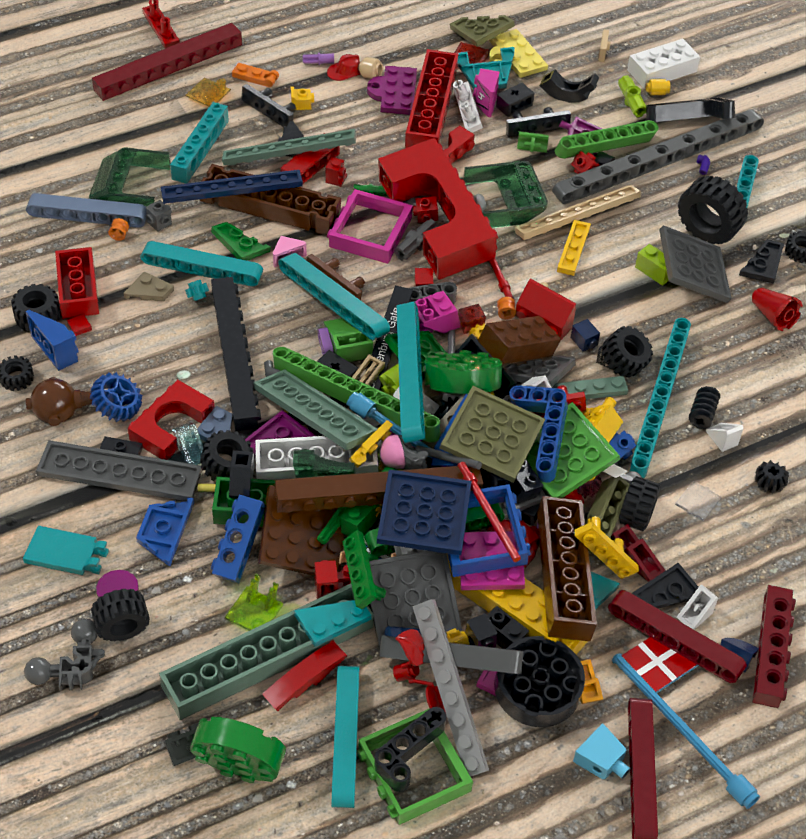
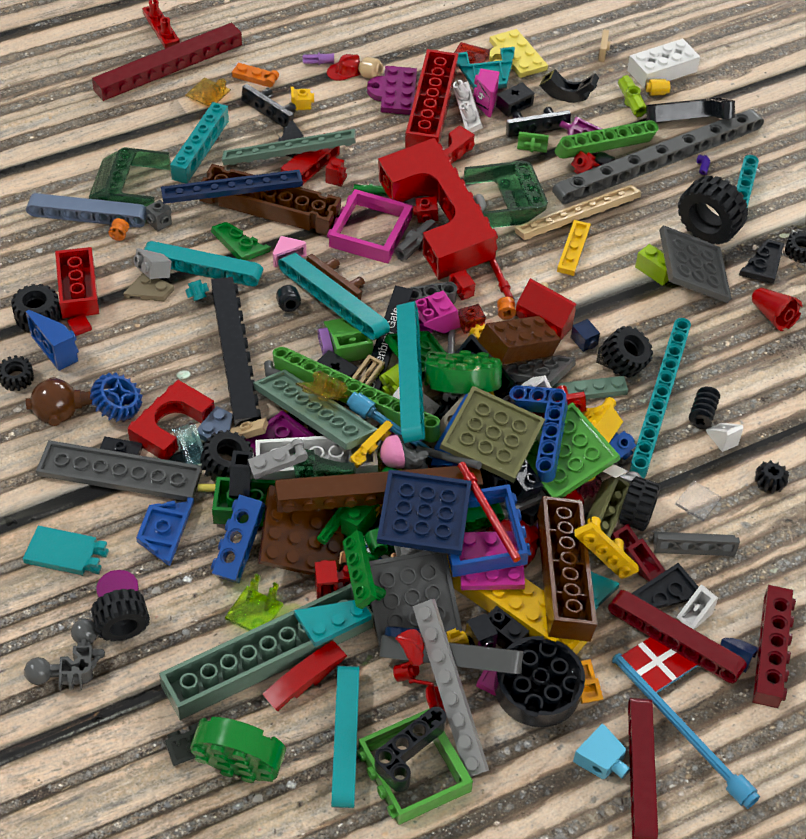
red brick [414,268,433,287] -> none
olive plate [450,15,515,47] -> none
none -> light grey slope [134,248,172,279]
none -> tan plate [230,417,268,440]
none -> light grey plate [248,438,308,480]
none -> black head [276,285,301,312]
none -> clear yellow hinge [295,371,348,401]
none -> red brick [449,270,475,300]
none -> dark grey fence [653,532,740,556]

